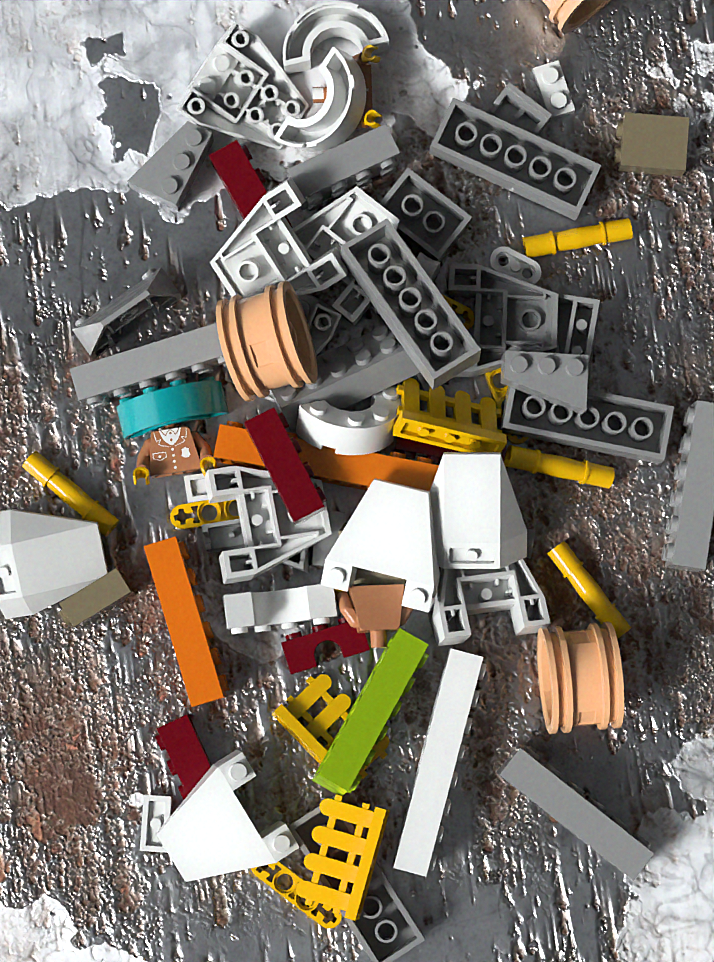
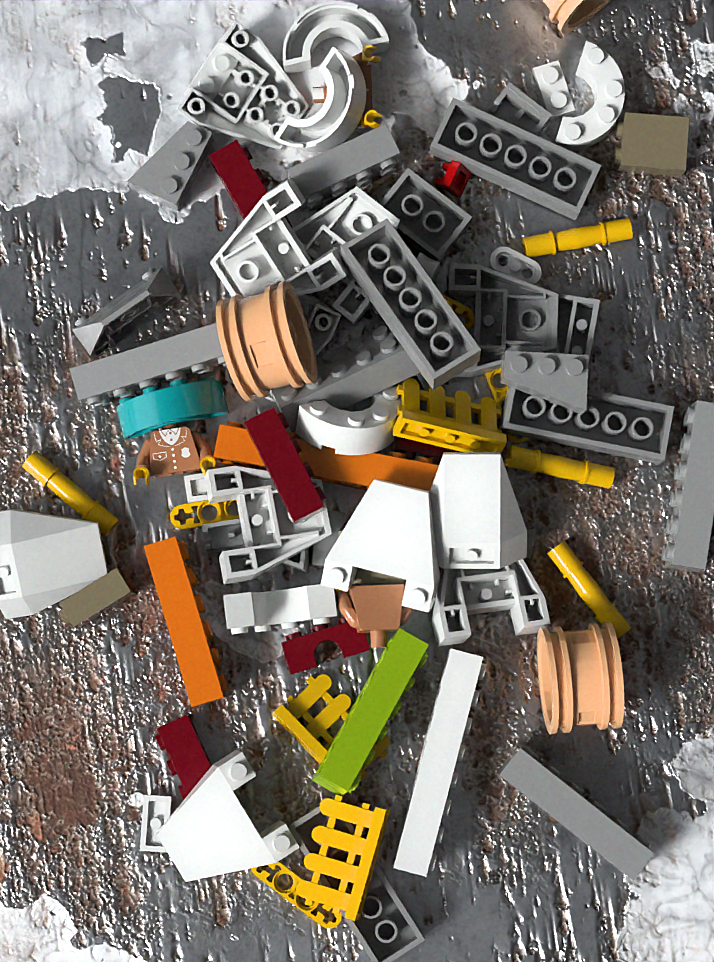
none -> red tile [434,160,472,198]
none -> white brick [554,41,625,152]

